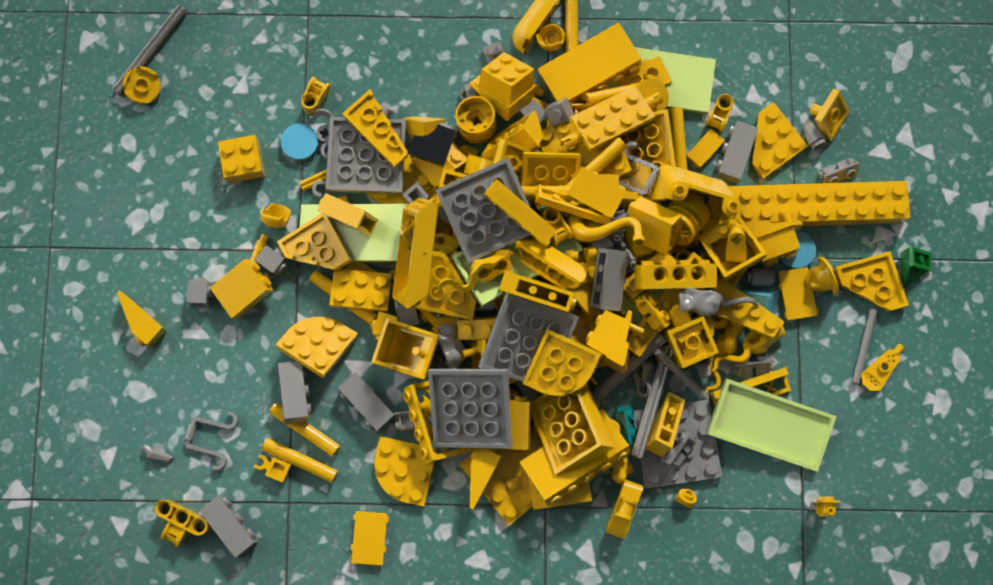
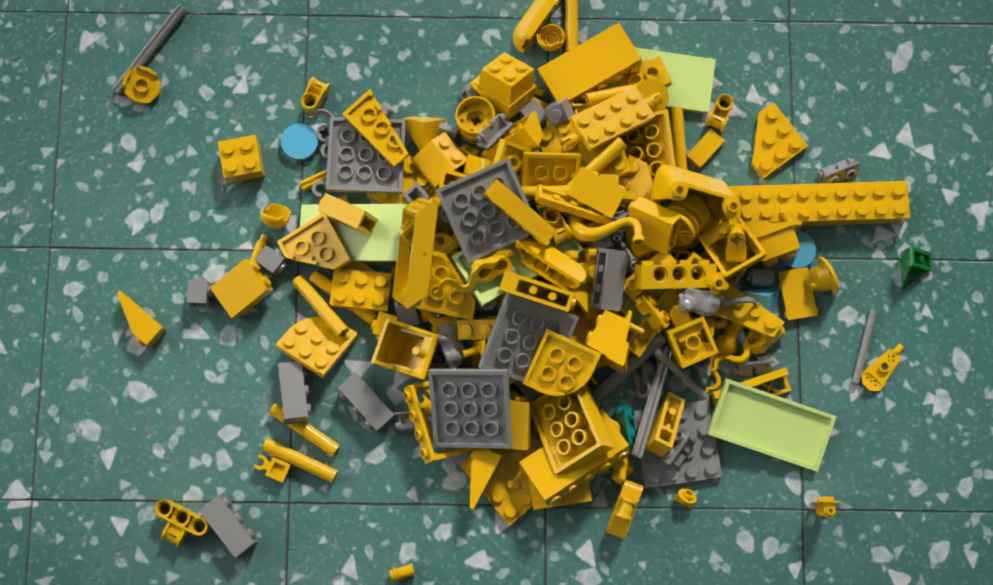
light grey bar [141,444,174,462] -> none
light grey piece [184,411,239,470] -> none
yellow piece [351,511,389,566] -> none
yellow plate [374,436,437,507] -> none
black tile [407,124,456,167] -> none
light grey tile [482,41,504,64] -> none
light grey piece [619,142,660,196] -> none
light grey brick [715,120,758,184] -> none
light grey cone [802,122,827,151] -> none
yellow tile [810,89,850,141] -> none
yellow plate [834,251,909,312] -> none
none -> yellow piece [292,275,349,338]
none -> yellow pin [389,563,415,583]
none -> light grey hinge [475,113,514,149]
none -> yellow plate [706,272,729,295]

